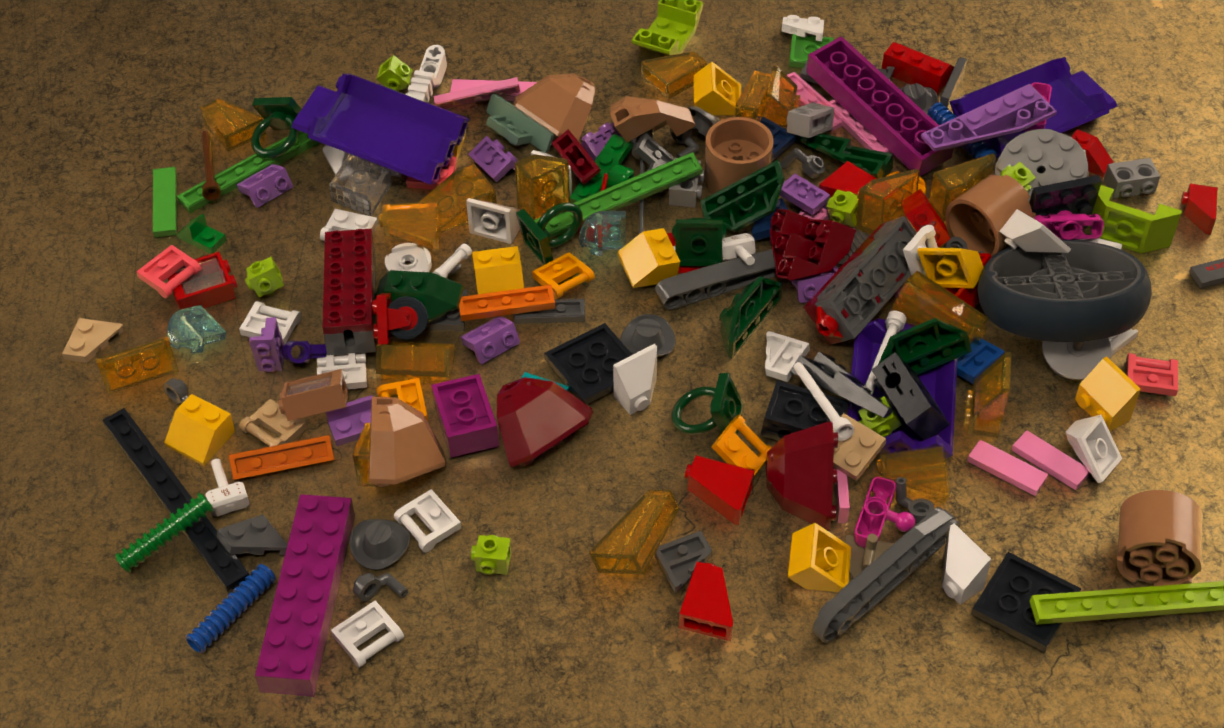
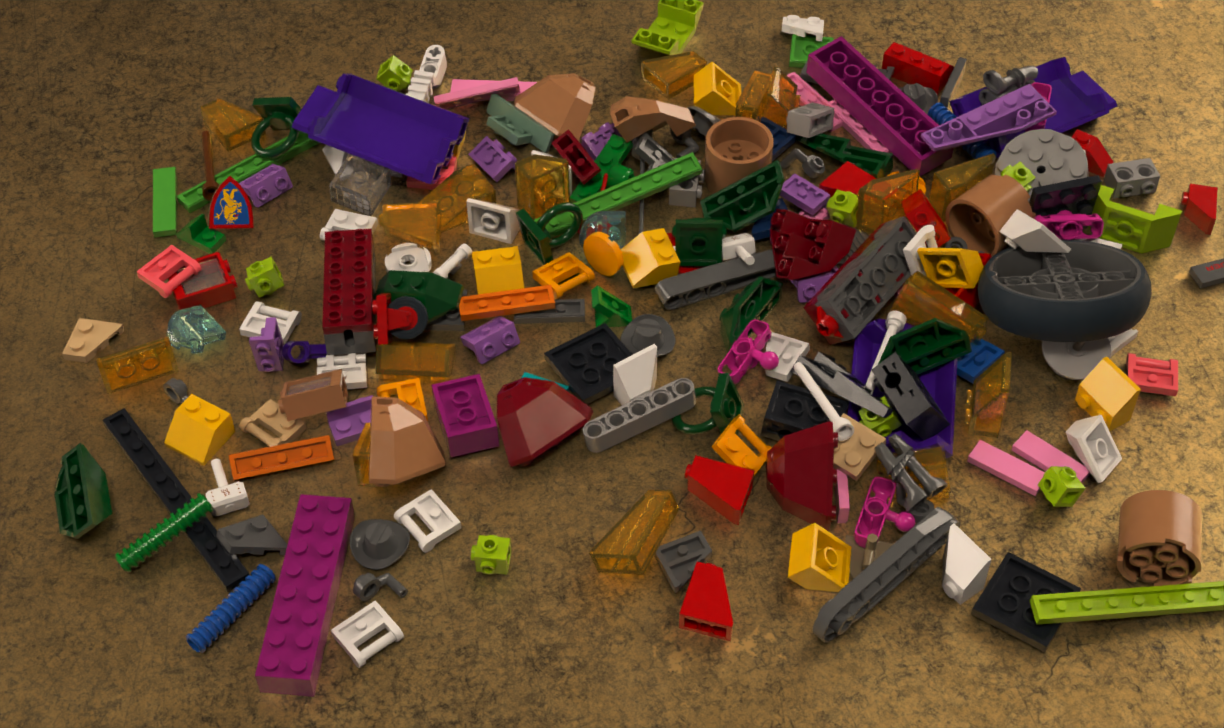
none -> dark green wedge [54,443,112,539]
none -> shield [209,176,254,229]
none -> light orange tile [583,231,624,276]
none -> light grey beam [583,378,696,453]
none -> green slope [591,286,632,327]
none -> dark pink piece [717,319,779,385]
none -> dark grey piece [874,433,947,512]
none -> dark grey piece [979,66,1038,105]
none -> lime brick [1038,466,1086,507]

